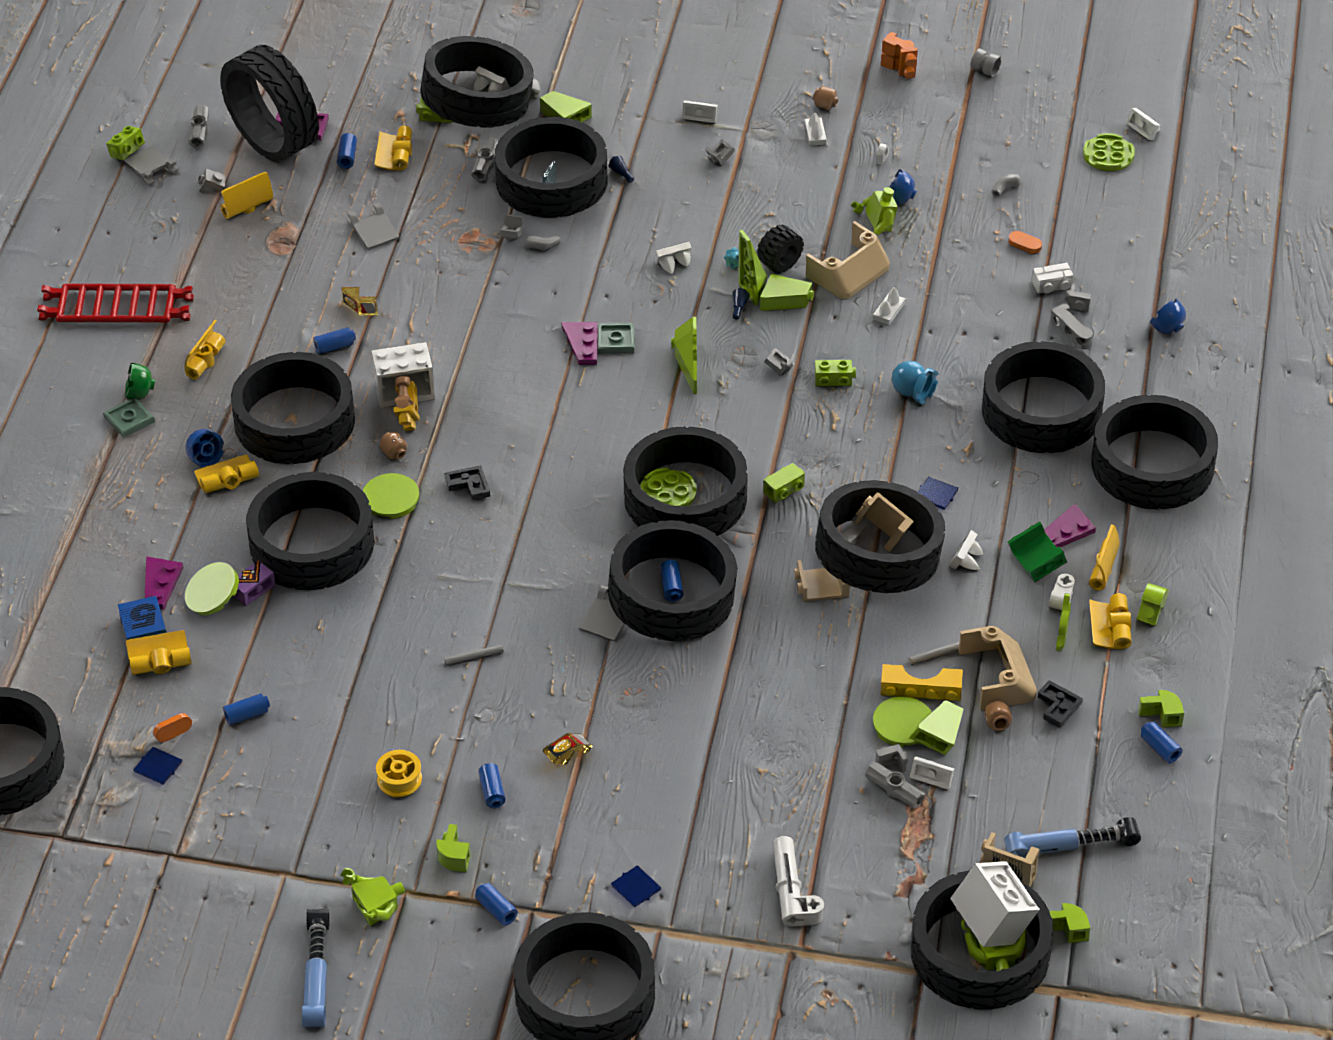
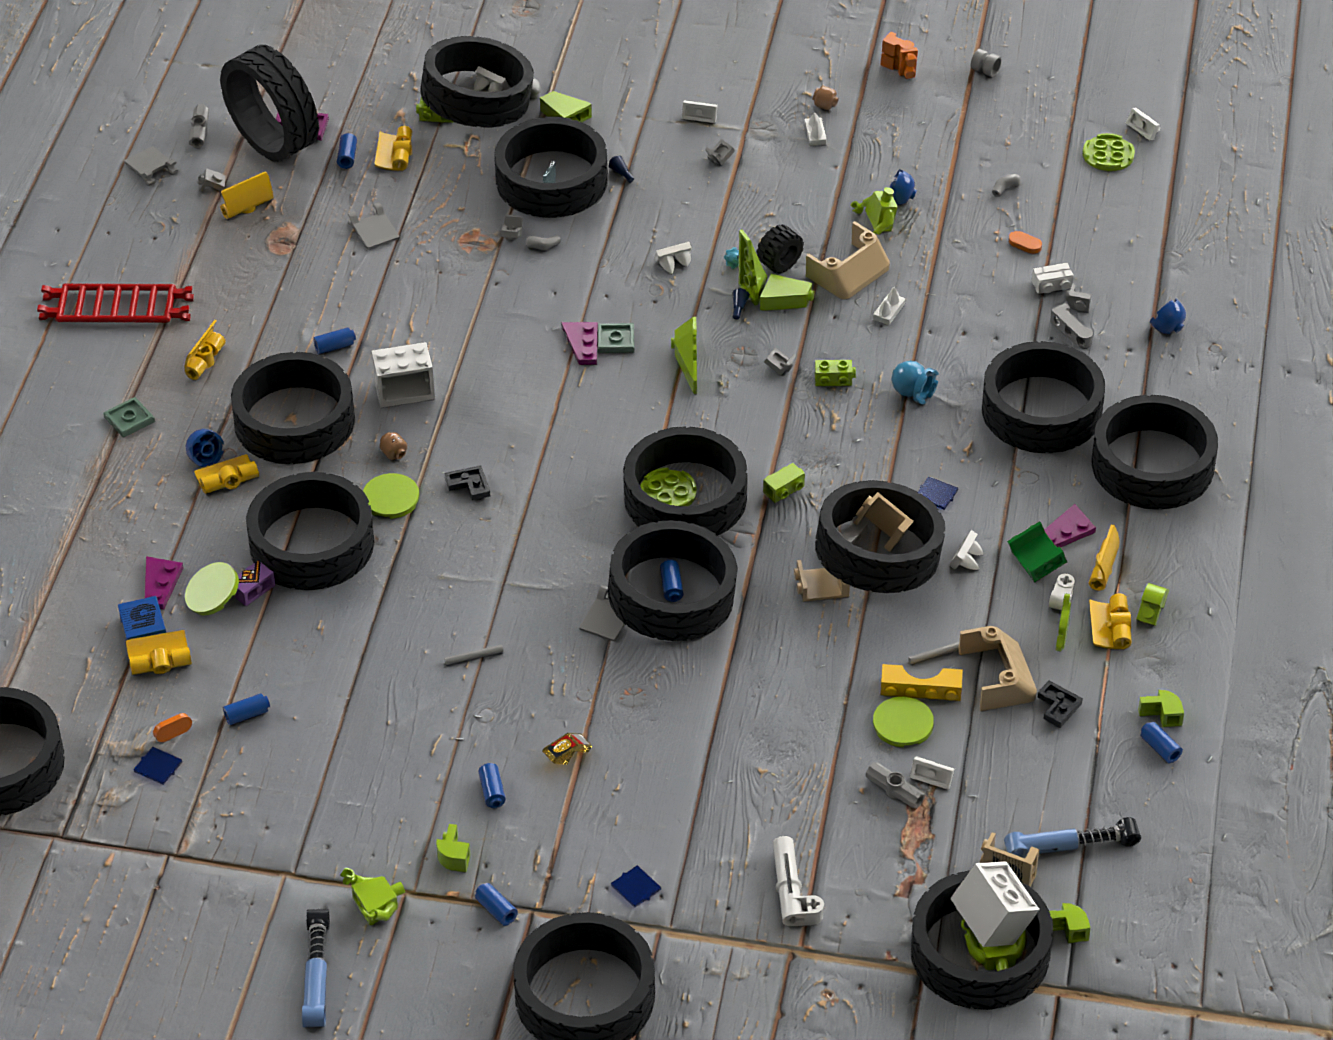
lime brick [106,126,145,160] -> none
green cylinder [125,363,155,400] -> none
slope [341,287,378,315] -> none
yellow wheel [376,750,422,798] -> none
yellow hips [393,376,420,431] -> none
light grey piece [471,137,498,182] -> none
light grey bracket [875,744,908,772] -> none
white tile [876,143,889,165] -> none
slope [909,700,963,755] -> none
medium nougat head [984,701,1012,731] -> none

